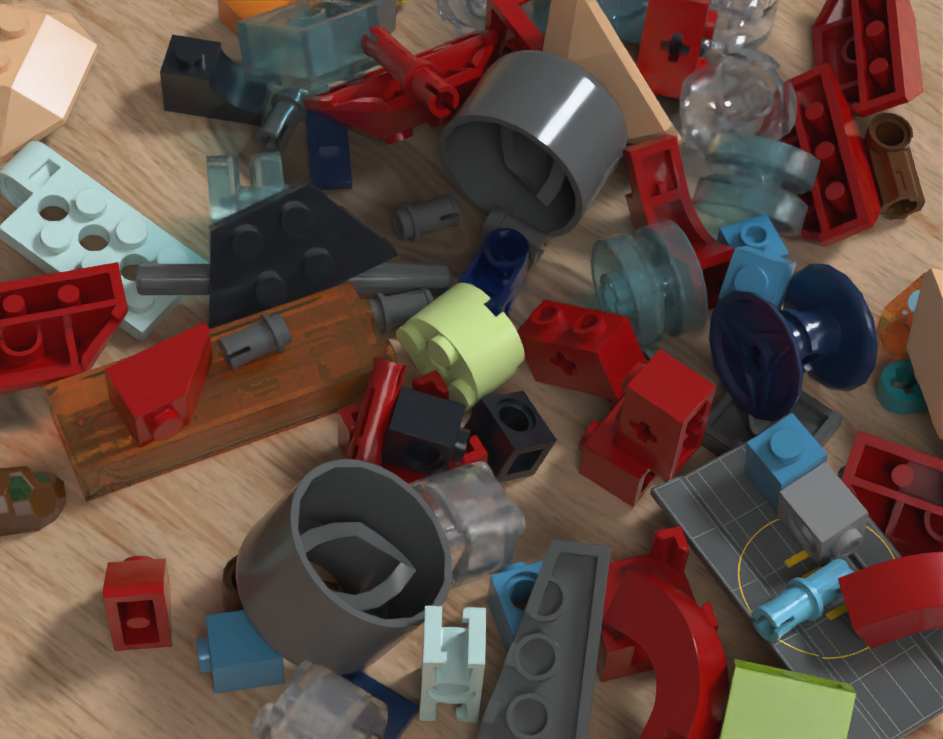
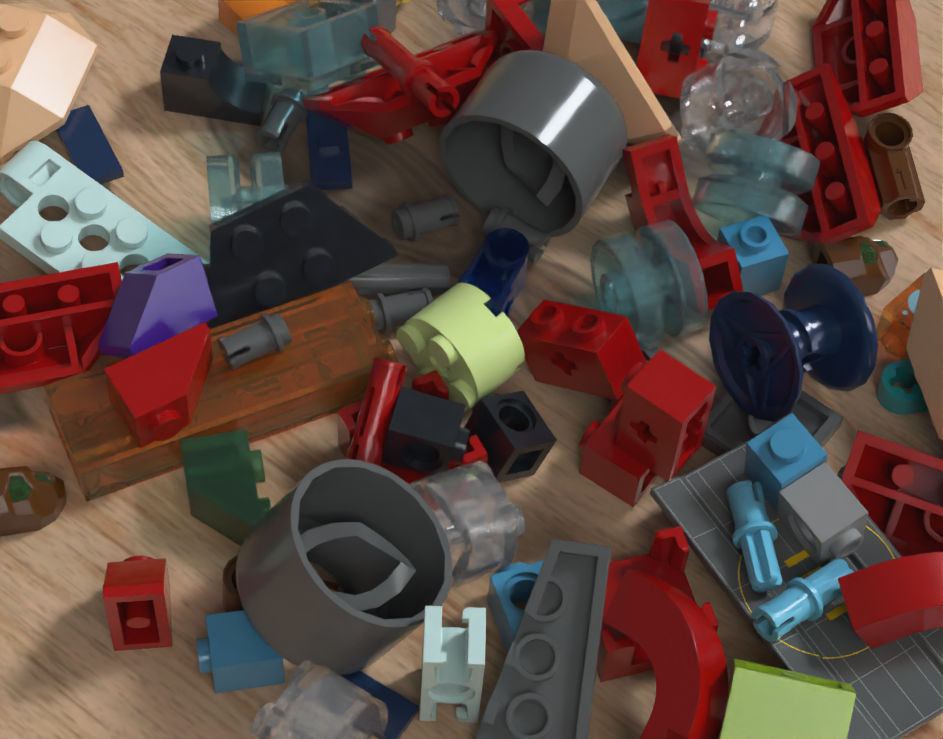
dark azure brick [718,246,797,310] -> none
none -> dark blue piece [56,105,124,185]
none -> dark purple slope [98,253,218,359]
none -> clear green slope [180,429,271,546]
none -> medium azure axle [726,480,783,593]
none -> reddish brown rock [811,236,899,297]

